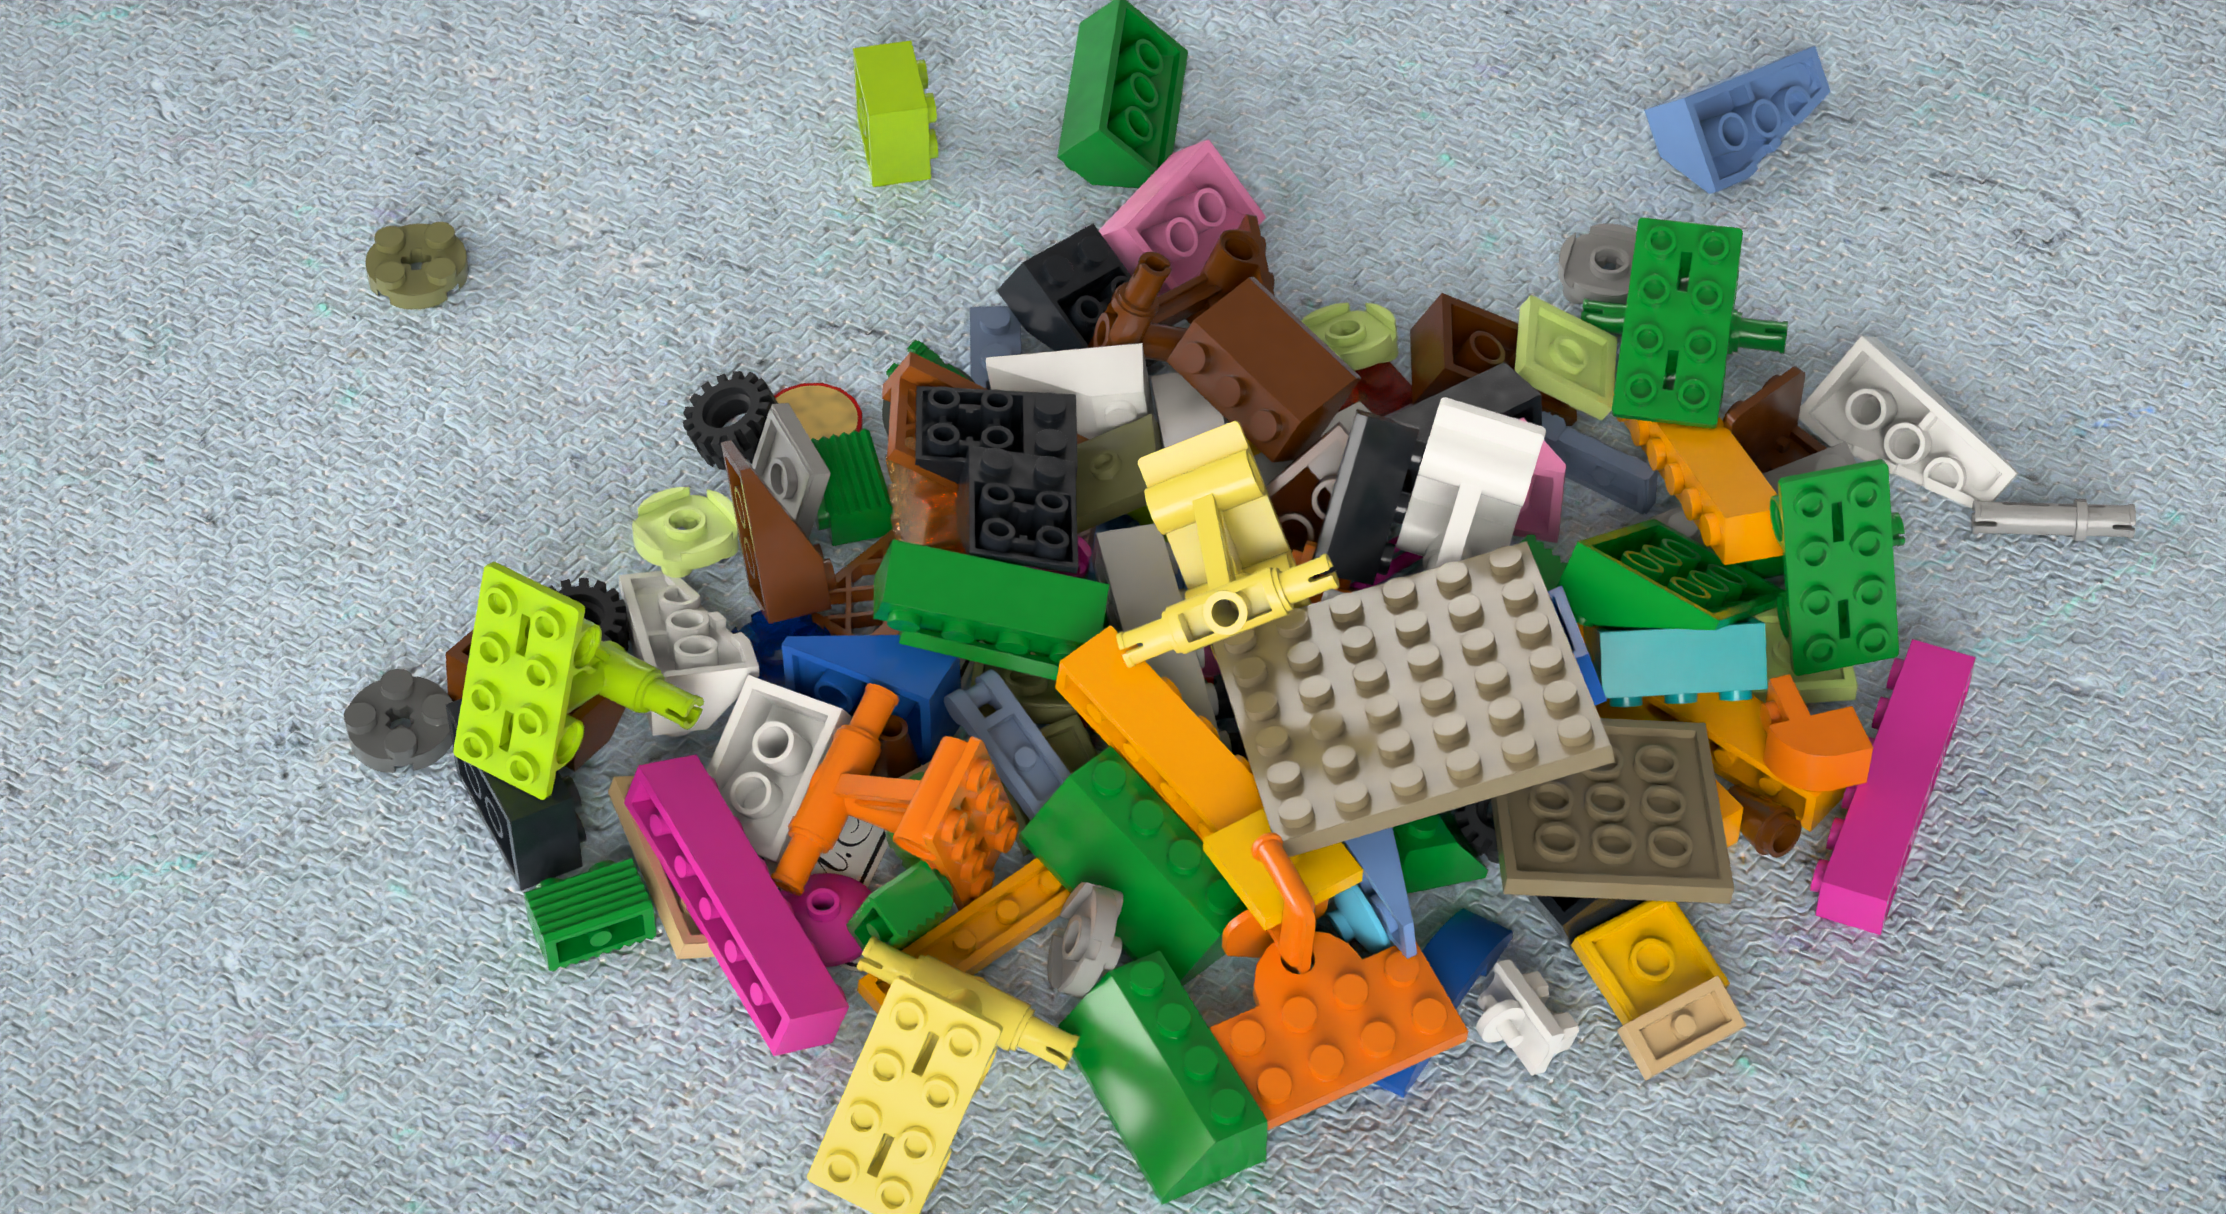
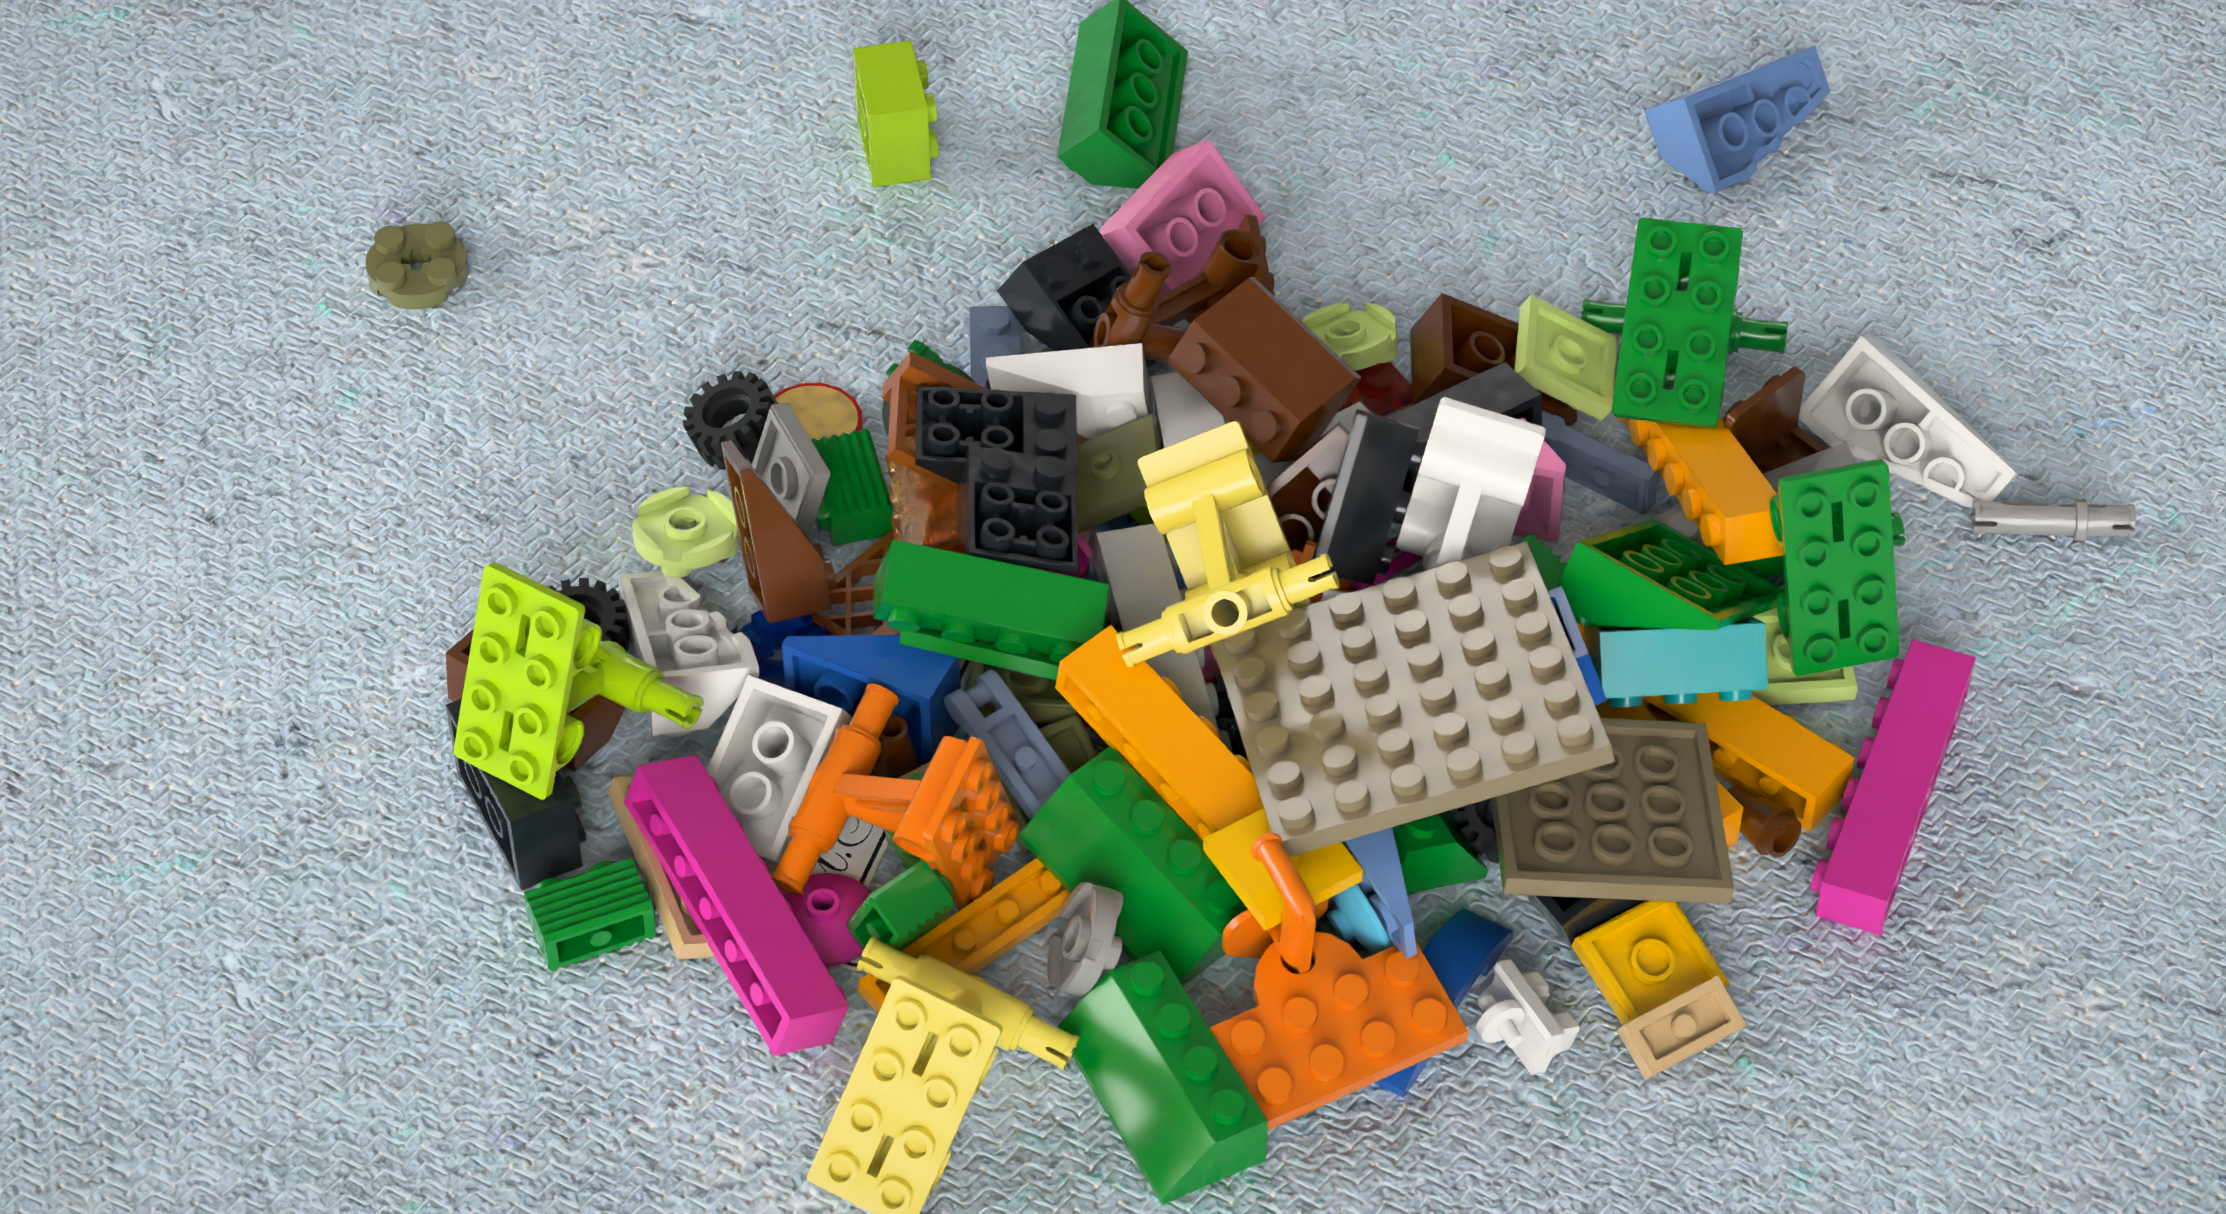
dark grey plate [344,669,452,773] -> none
light grey plate [1558,224,1637,304] -> none
orange brick [1760,674,1873,792] -> none

